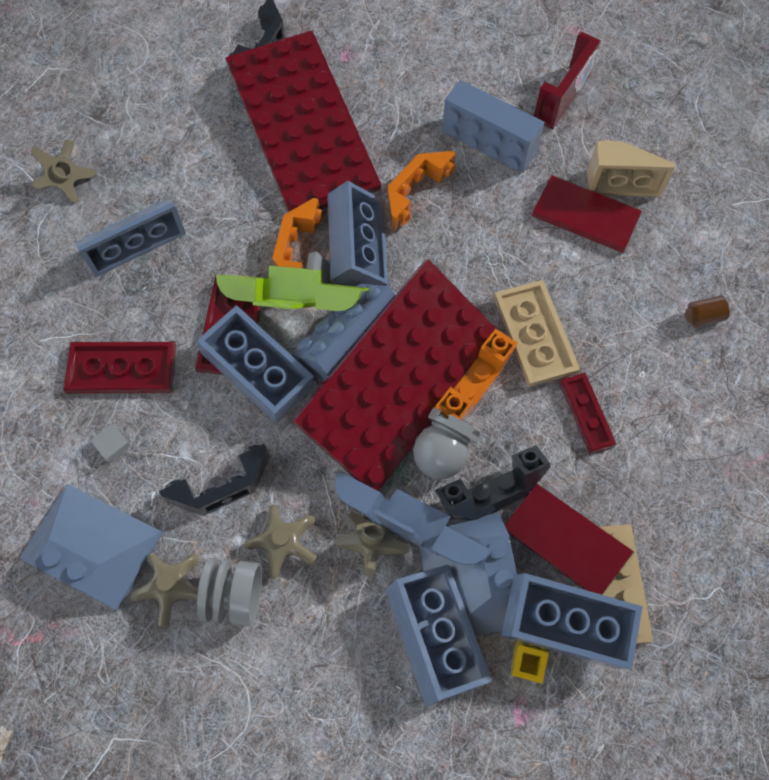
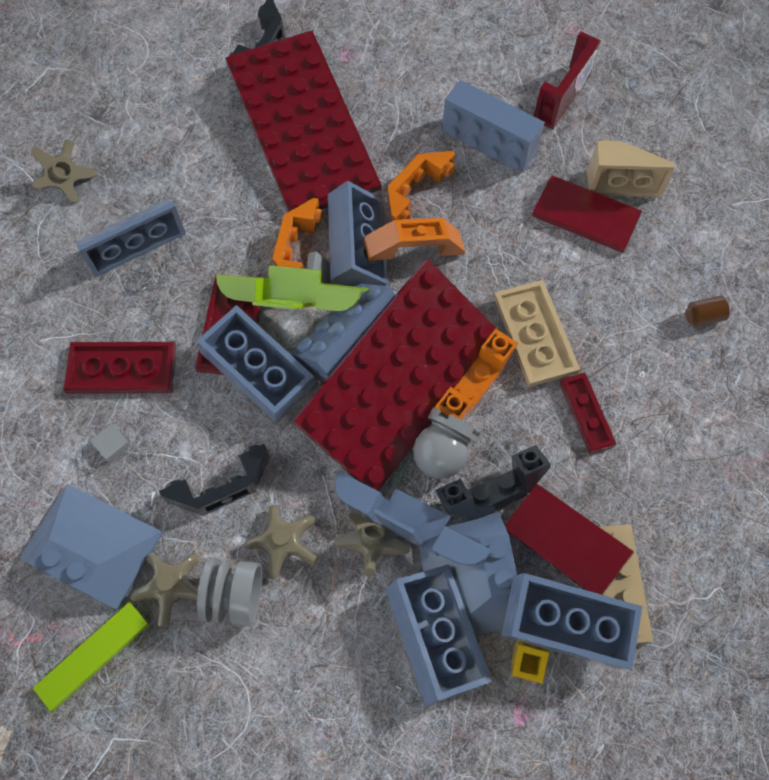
none -> lime tile [33,602,150,712]
none -> orange slope [364,218,465,261]

